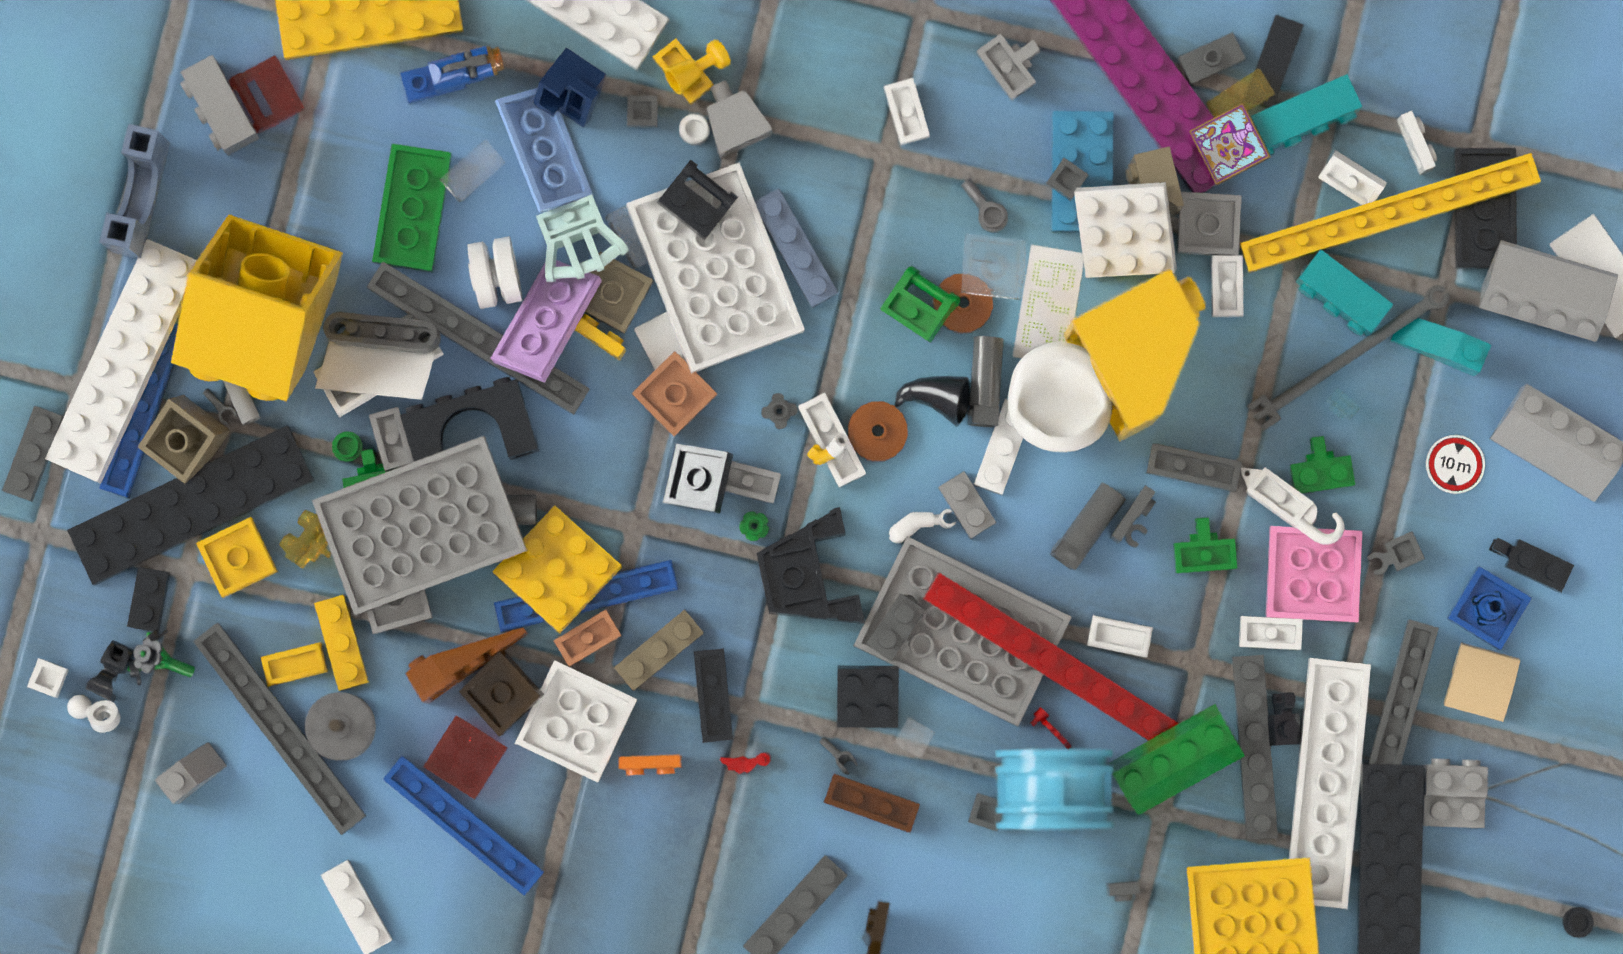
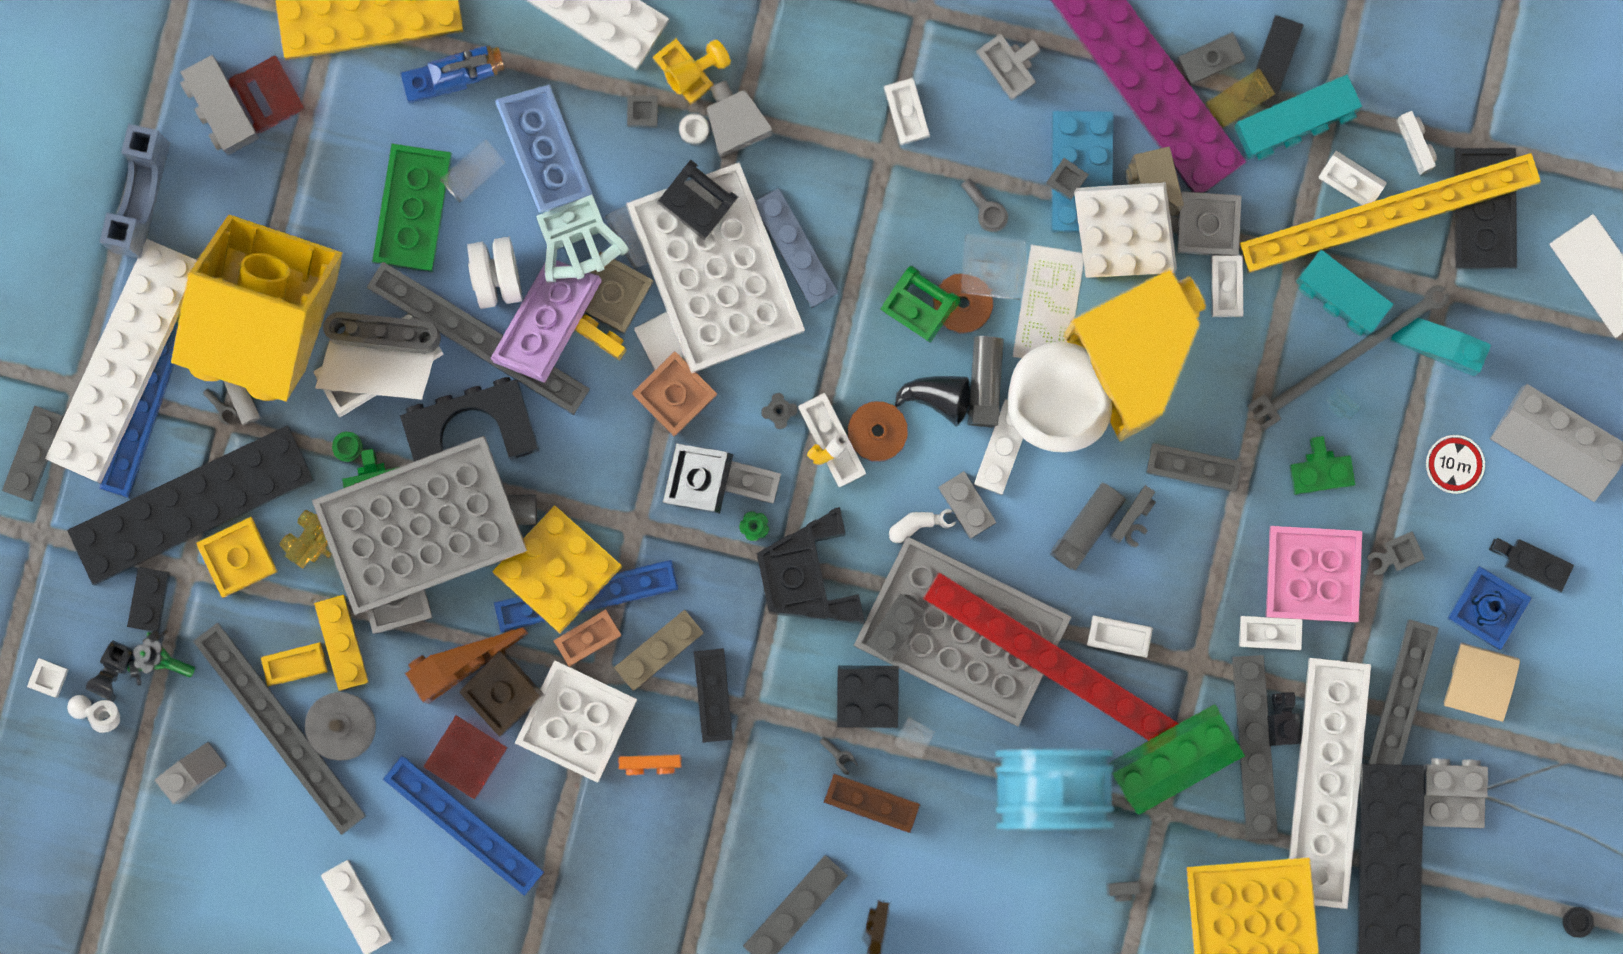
dark tan slope [138,395,230,484] -> none
light grey plate [369,407,414,473] -> none
dark blue plate [533,47,606,128] -> none
red piece [720,752,772,774] -> none
dark grey plate [968,793,1002,831] -> none
red piece [1030,707,1072,750] -> none
green hinge [1173,517,1237,573] -> none
tile [1189,103,1271,185] -> none
white plate [1240,467,1344,545] -> none
light grey slope [1479,240,1618,342] -> none

